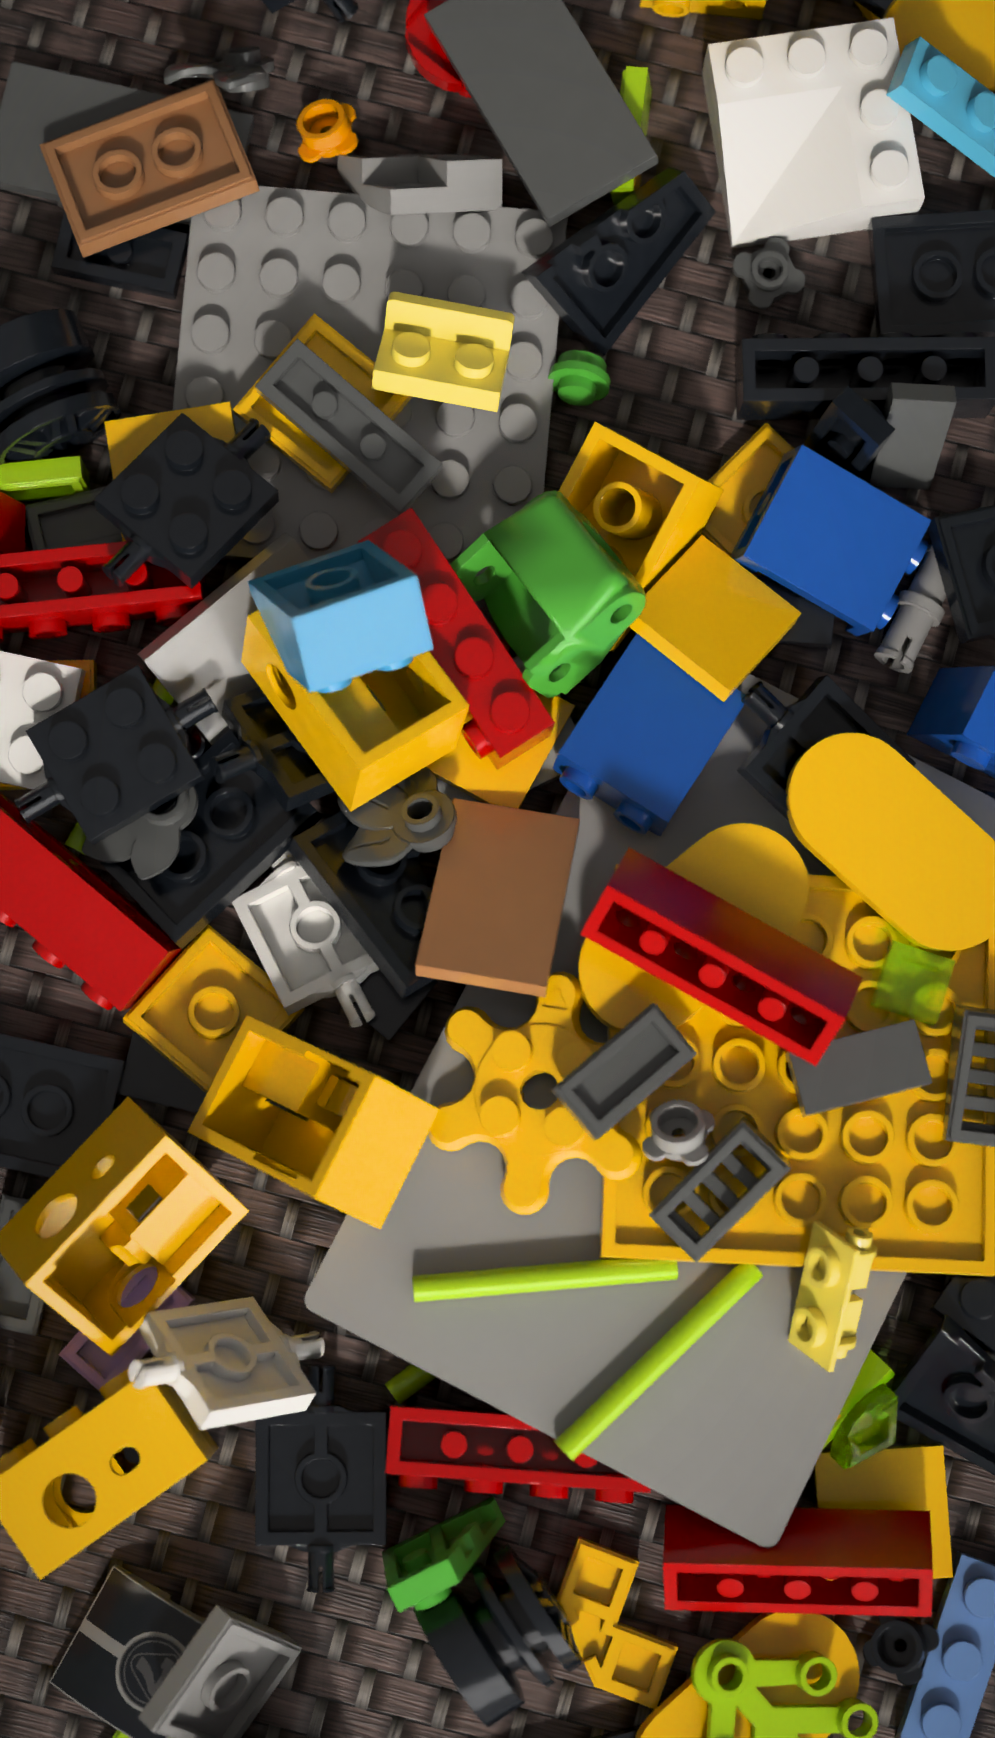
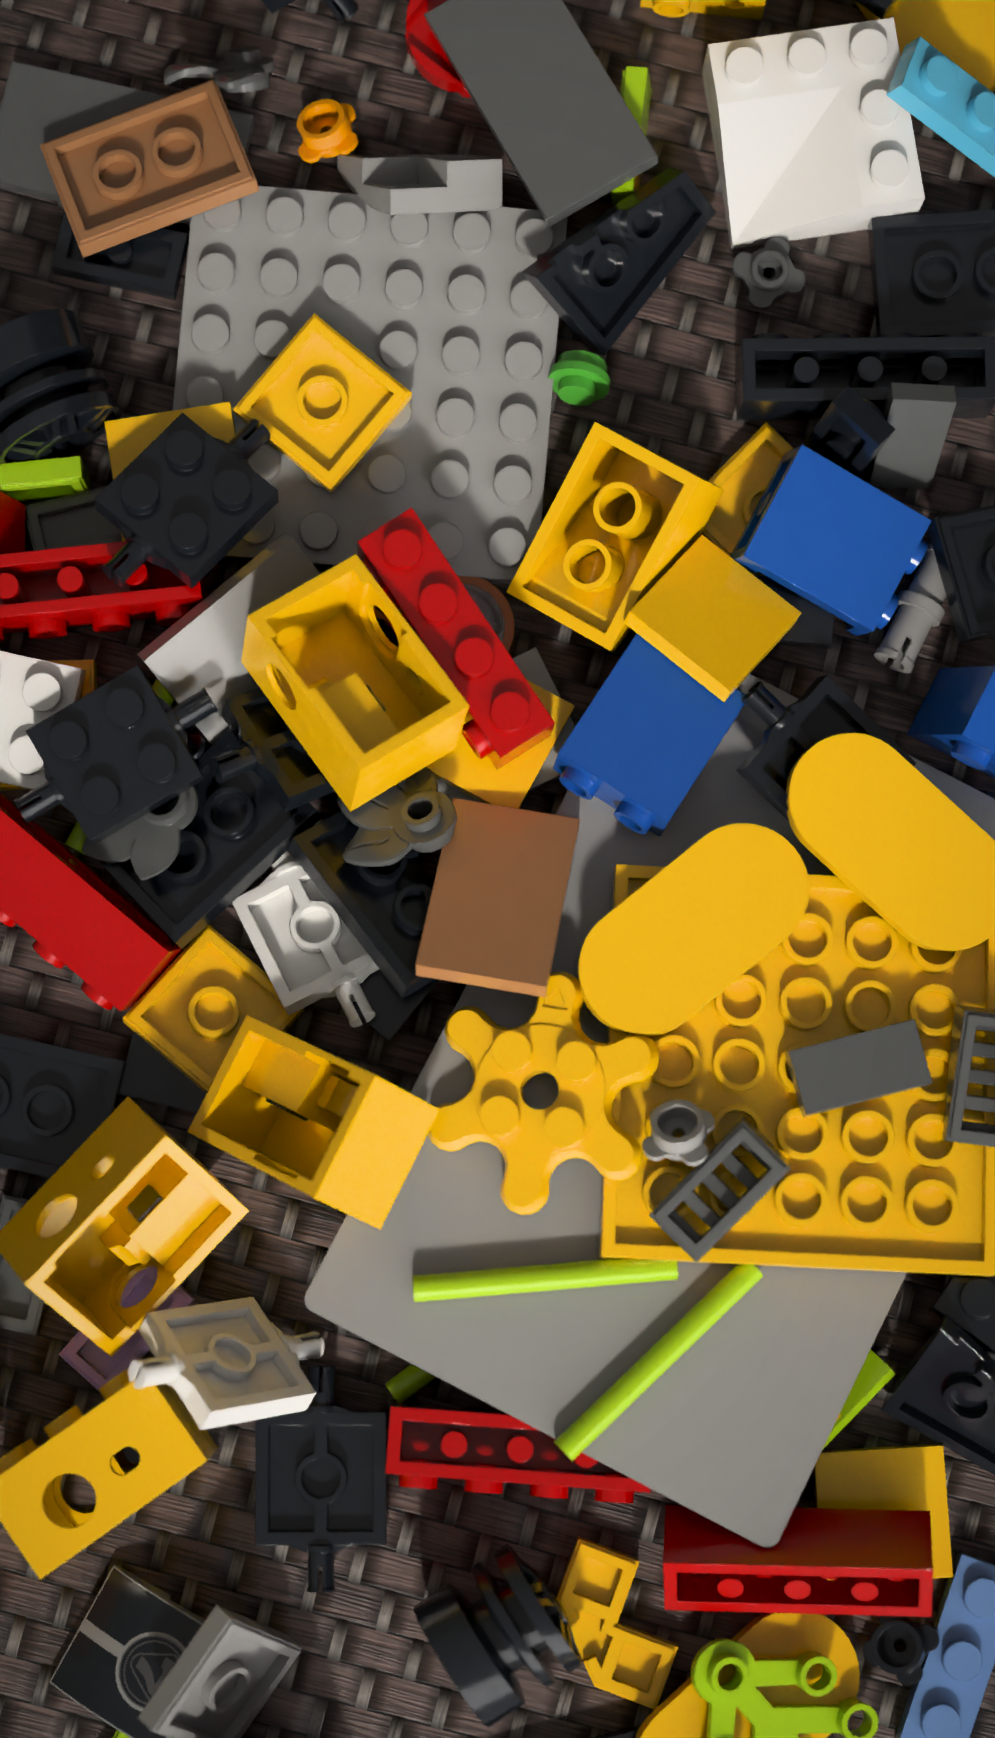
slope [248,540,433,693] -> none
dark grey plate [255,338,443,515] -> none
light yellow bracket [371,291,515,412] -> none
bright green wing [382,1496,506,1612] -> none
bright green piece [450,490,646,698] -> none
dark grey tile [551,1003,697,1141] -> none
red brick [580,847,863,1066] -> none
light yellow hinge [788,1221,877,1372] -> none
clear neon green tile [830,1383,898,1470] -> none
clear neon green tile [871,940,955,1025] -> none

